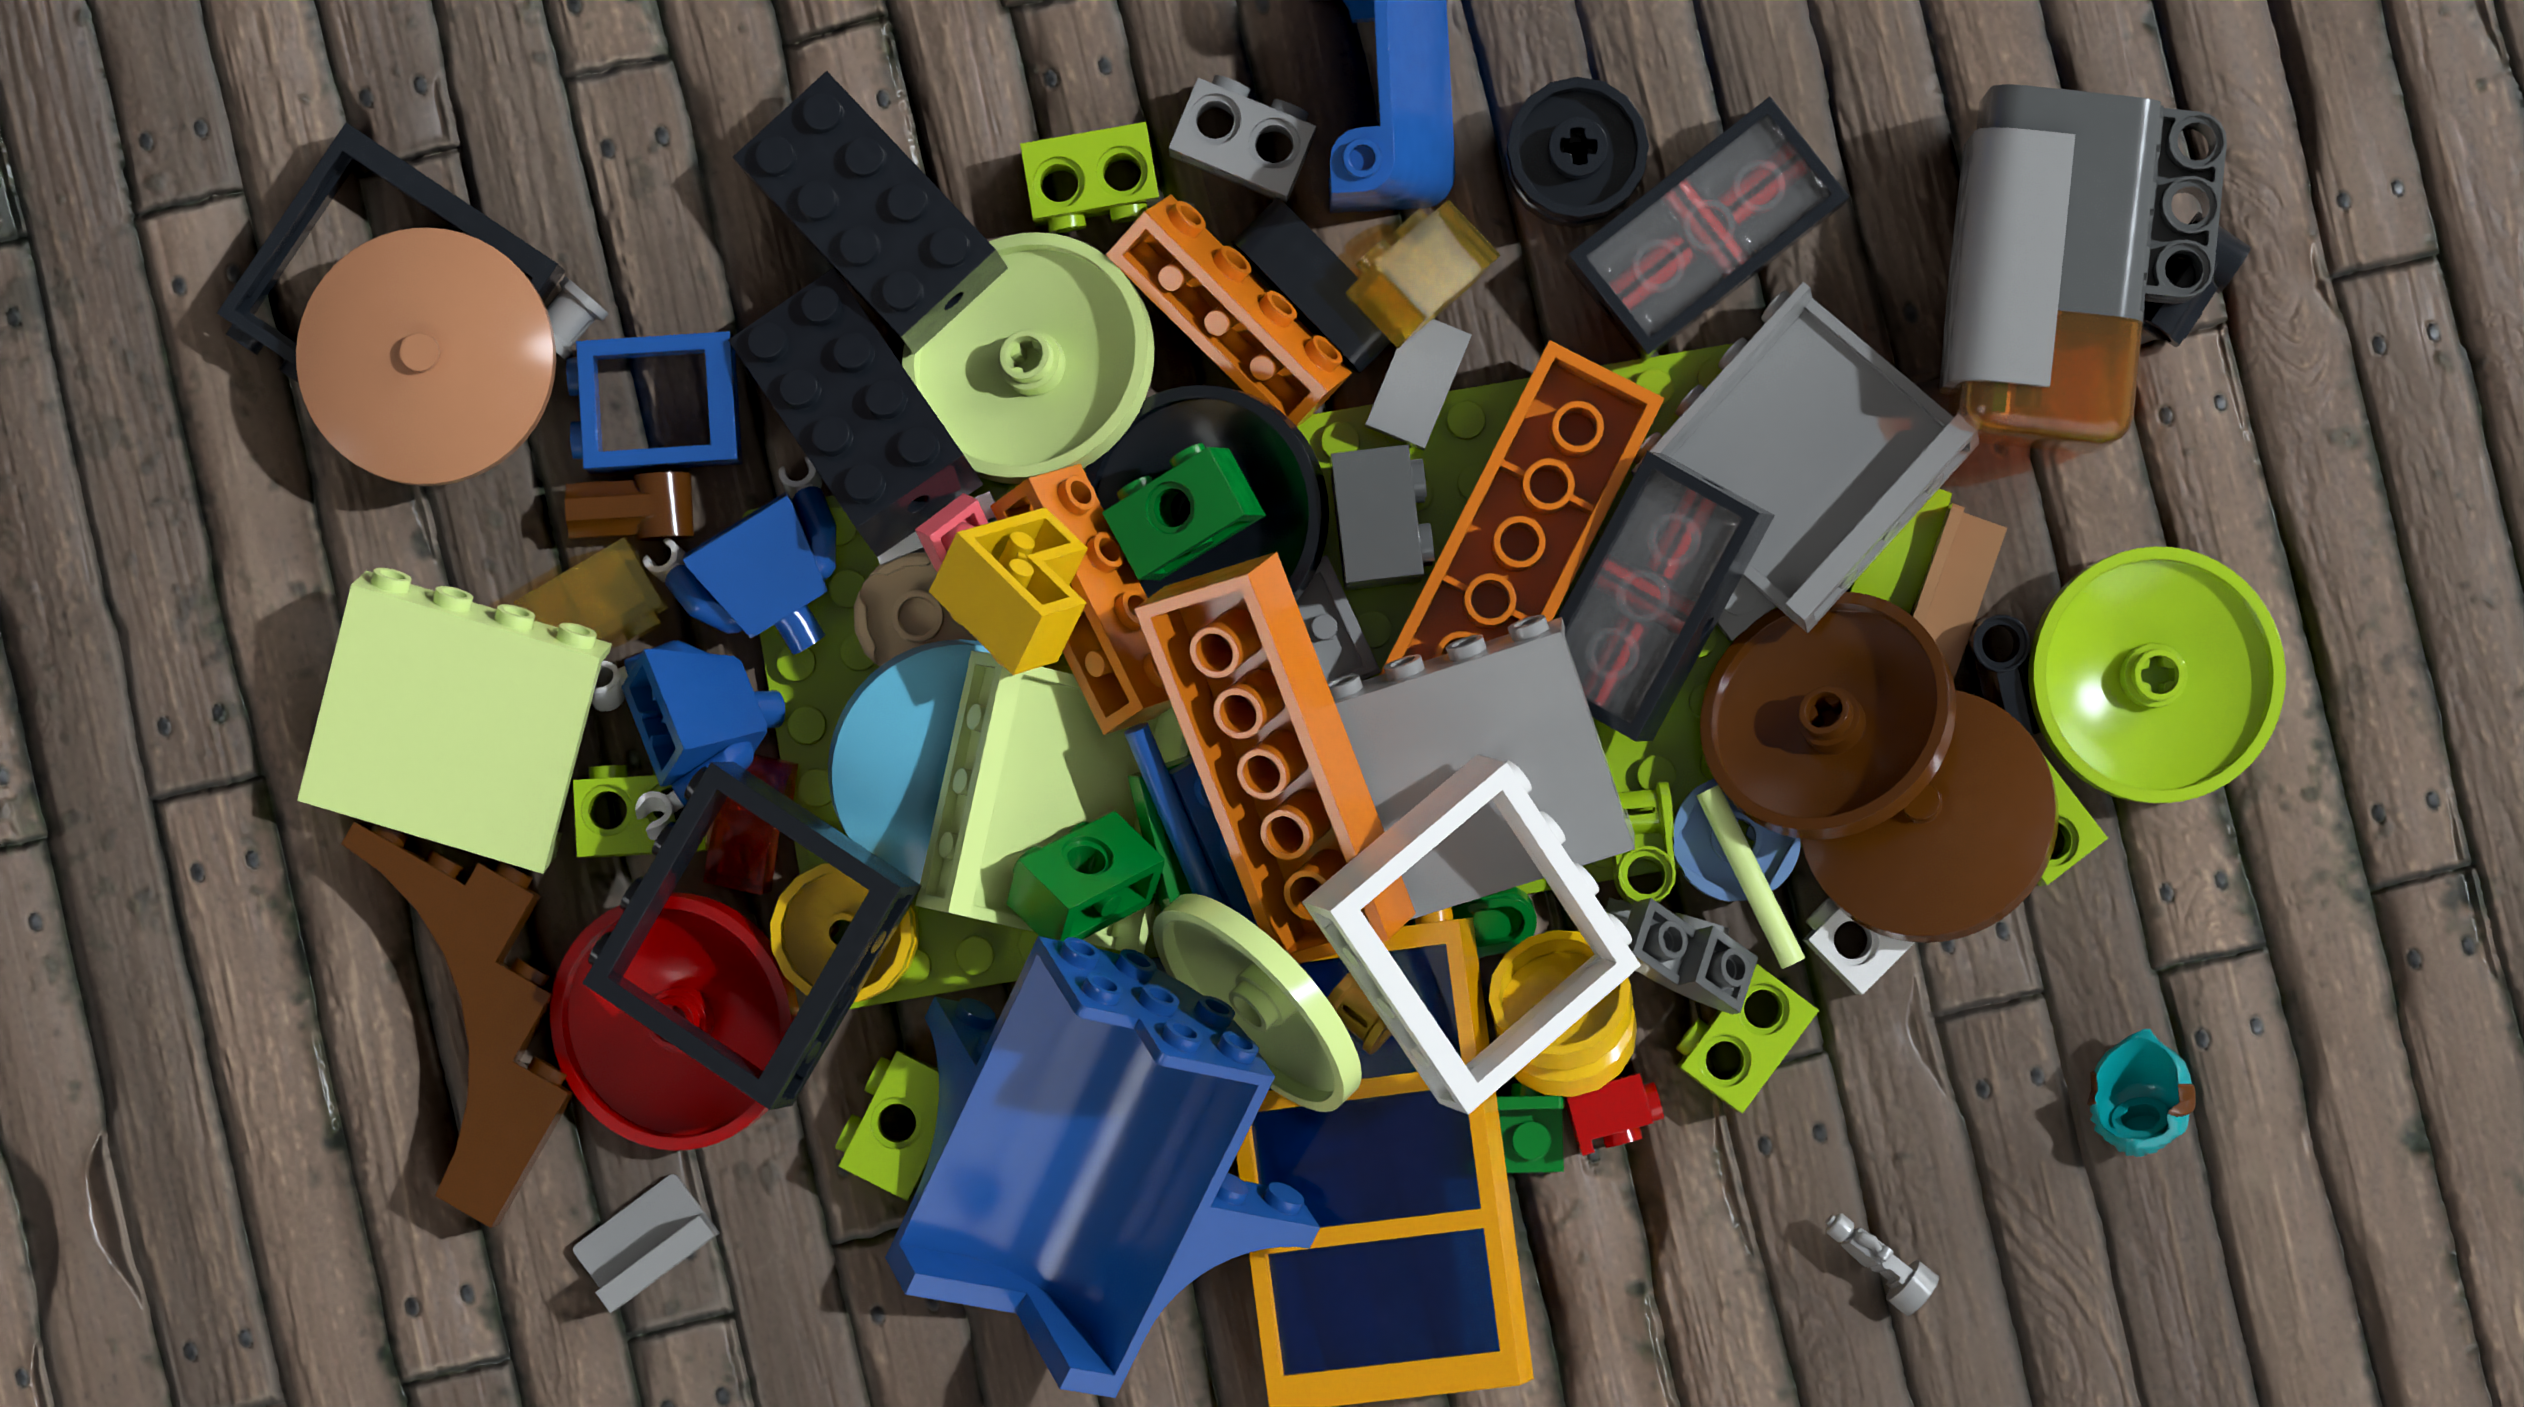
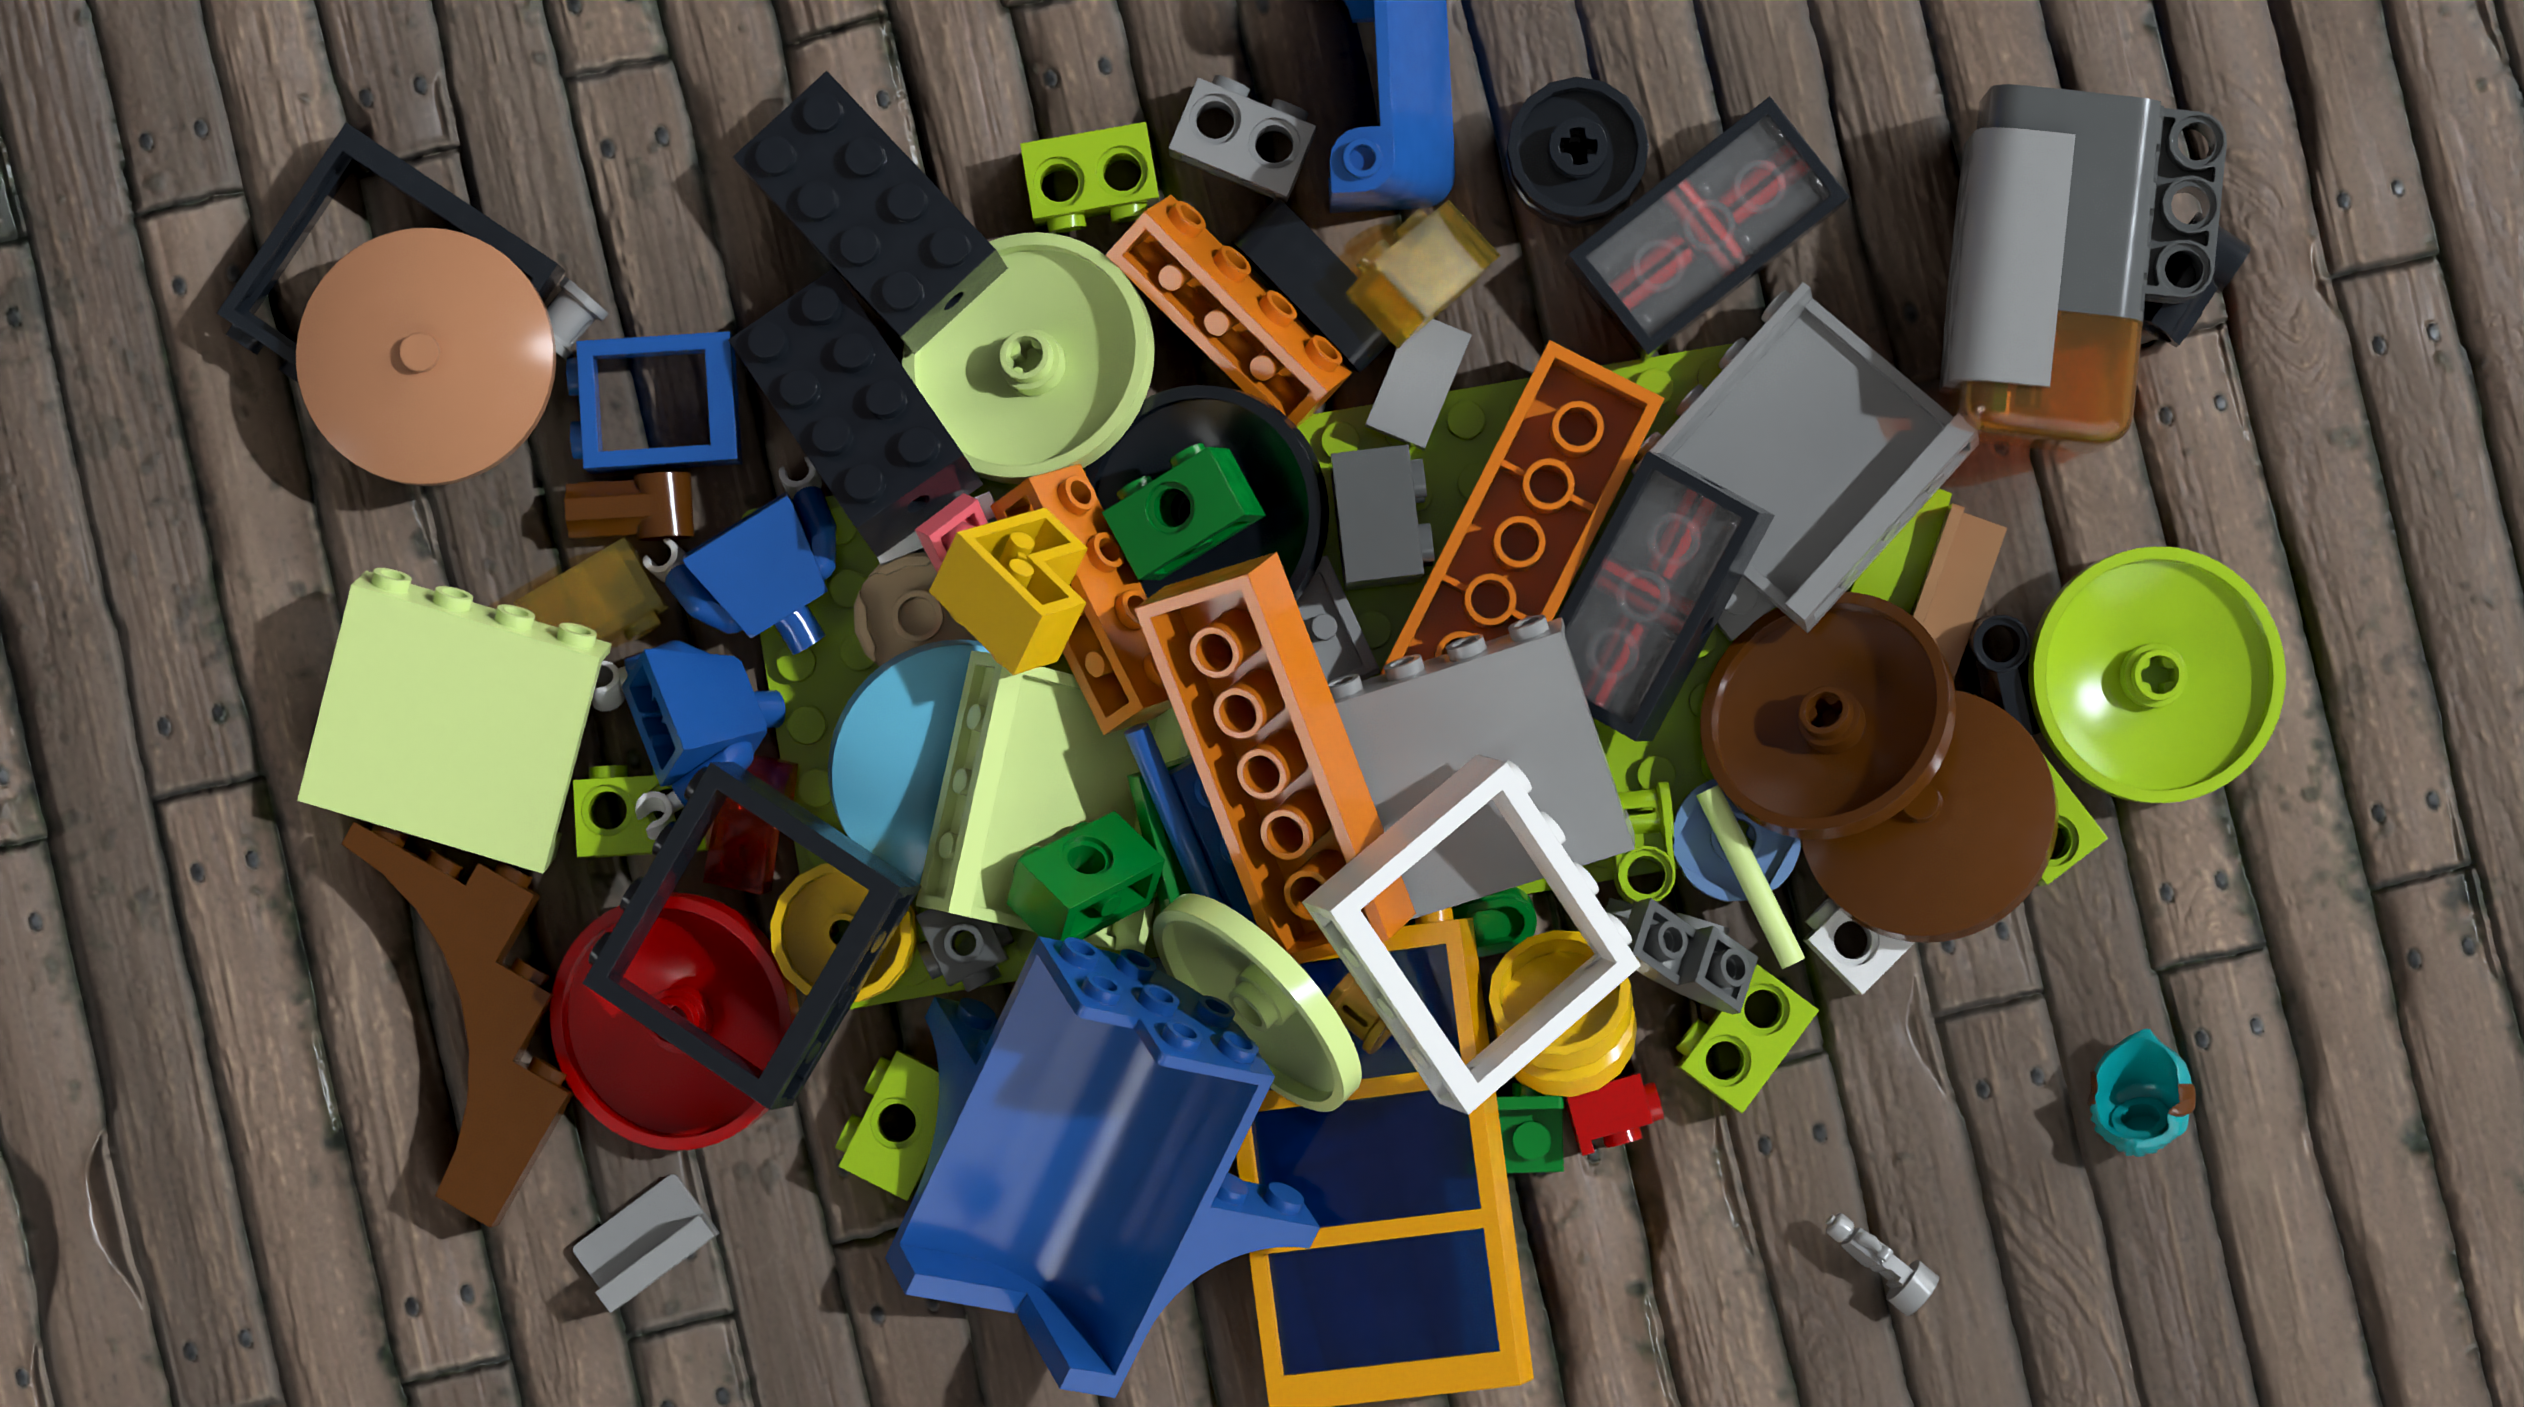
none -> dark grey brick [916,909,1015,992]

